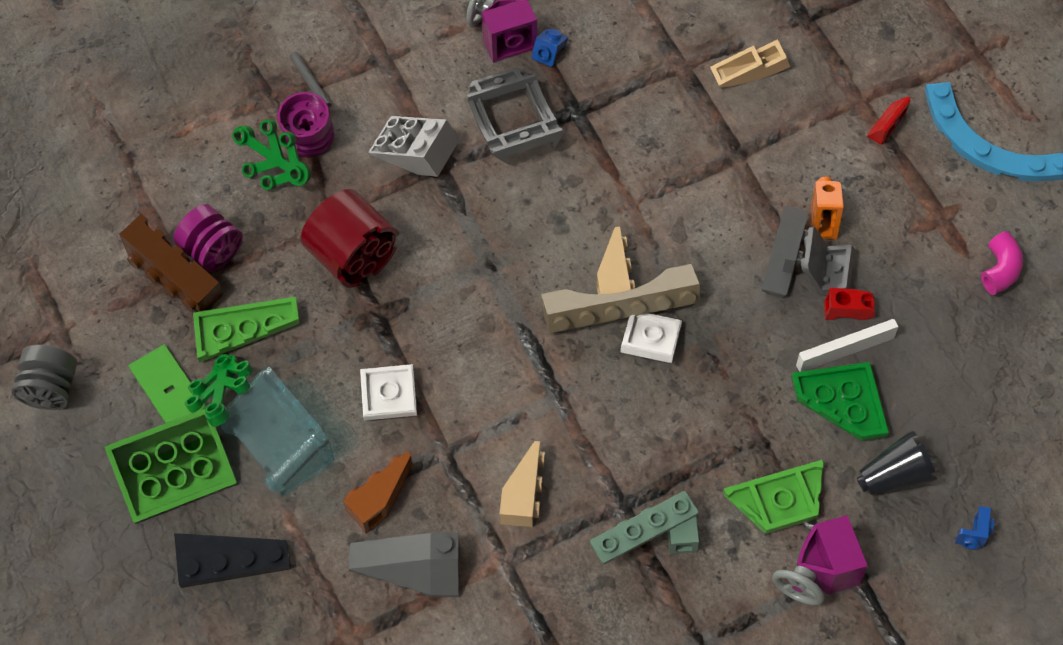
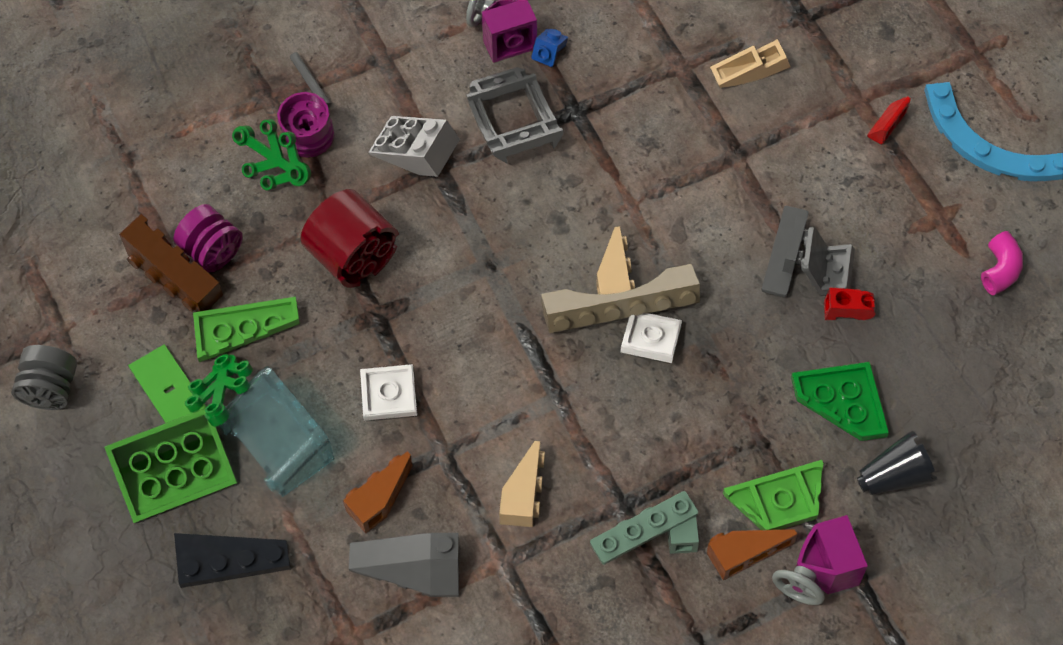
white tile [796,319,898,372] -> none
orange torso [811,177,843,240] -> none
blue bracket [955,506,994,549] -> none
none -> dark orange slope [707,529,797,581]

